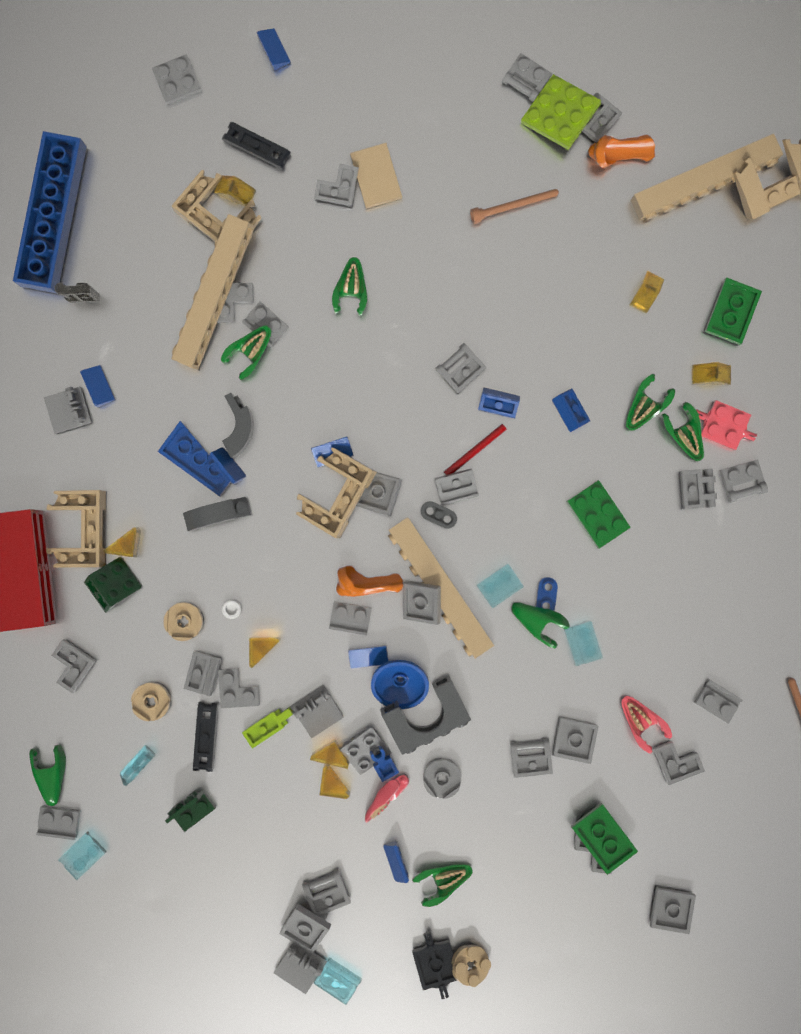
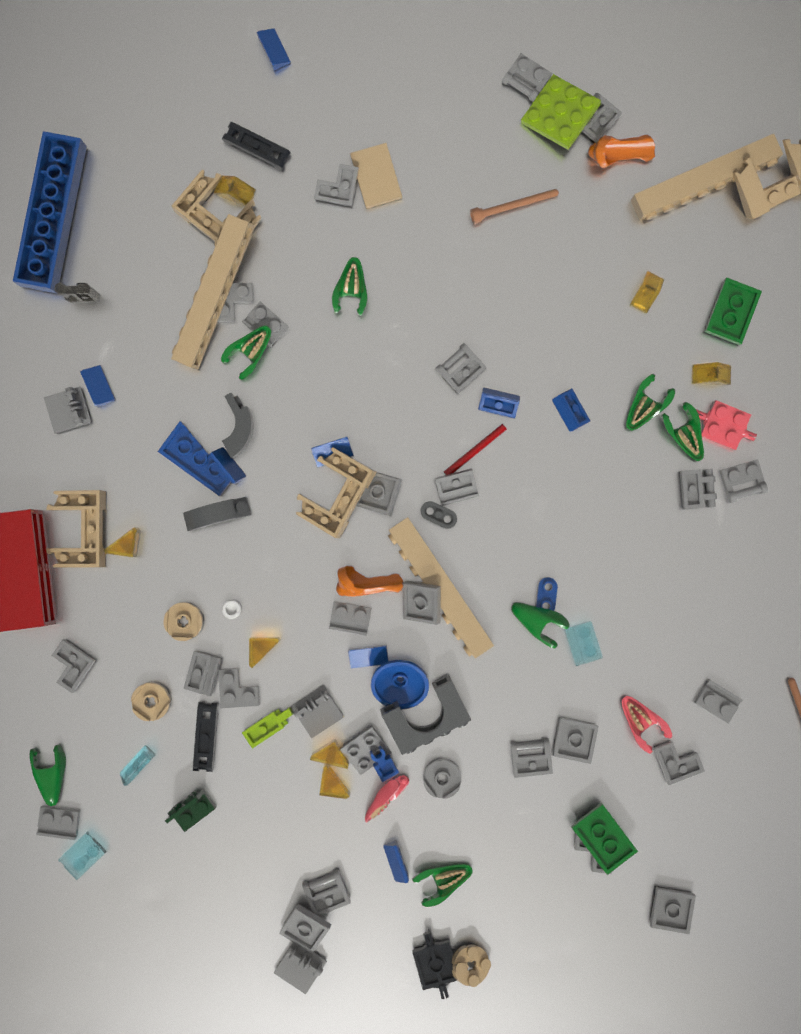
dark green bracket [84,557,141,613] -> none
light grey plate [152,54,202,105] -> none
clear light blue plate [314,957,362,1005] -> none
clear light blue plate [476,564,524,608] -> none
green plate [566,480,631,549] -> none

